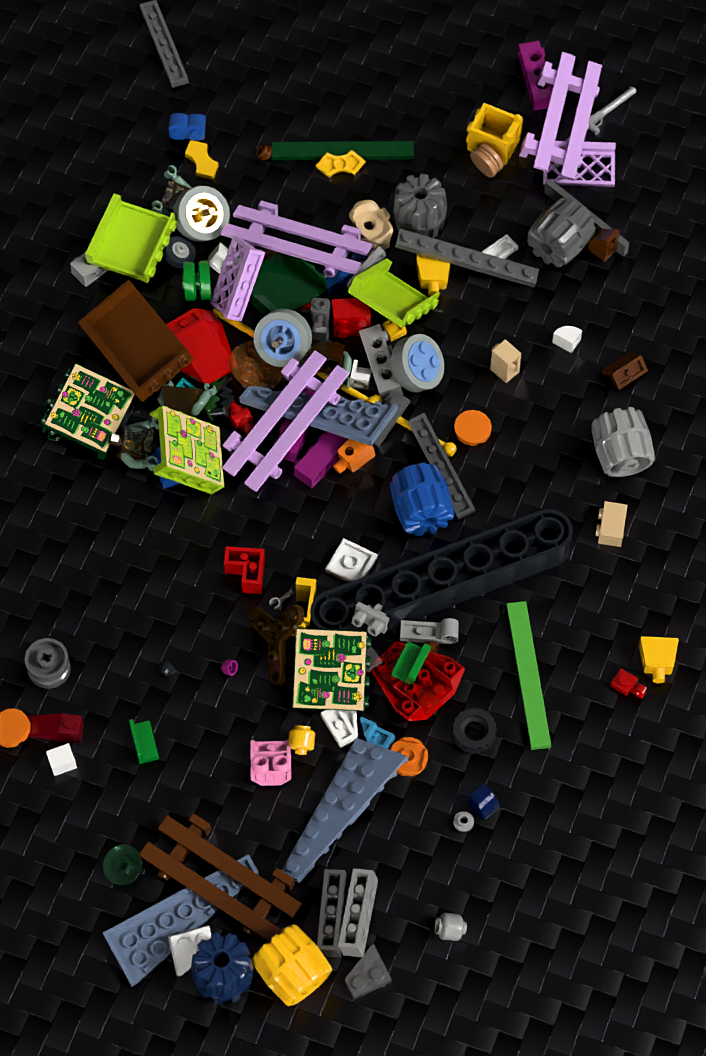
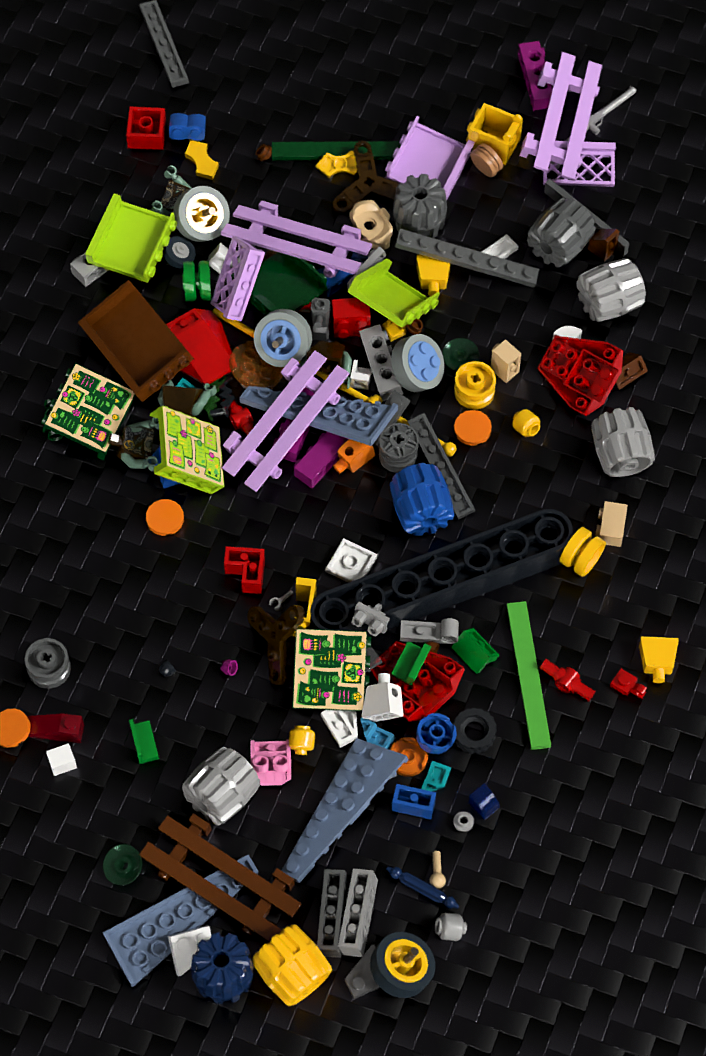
none -> red brick [126,107,166,150]
none -> orange tile [146,499,184,536]
none -> light grey wheel [182,747,260,825]
none -> dark brown piece [333,141,398,214]
none -> white torso [362,673,403,722]
none -> wheel [370,932,435,998]
none -> dark grey wheel [379,423,419,473]
none -> lavender panel [385,116,475,201]
none -> dark blue wheel [386,867,459,909]
none -> blue brick [392,784,436,819]
none -> reddish brown plate [406,319,423,335]
none -> blue cylinder [416,713,457,754]
none -> teal slope [421,761,452,792]
none -> tan bar [429,851,446,889]
none -> clear green dish [442,338,479,371]
none -> green panel [451,628,500,674]
none -> yellow wheel [454,361,496,410]
none -> yellow head [512,409,540,437]
none -> red wedge [537,336,623,416]
none -> red pin [540,659,596,701]
none -> yellow wheel [559,527,606,577]
none -> light grey wheel [577,258,646,322]

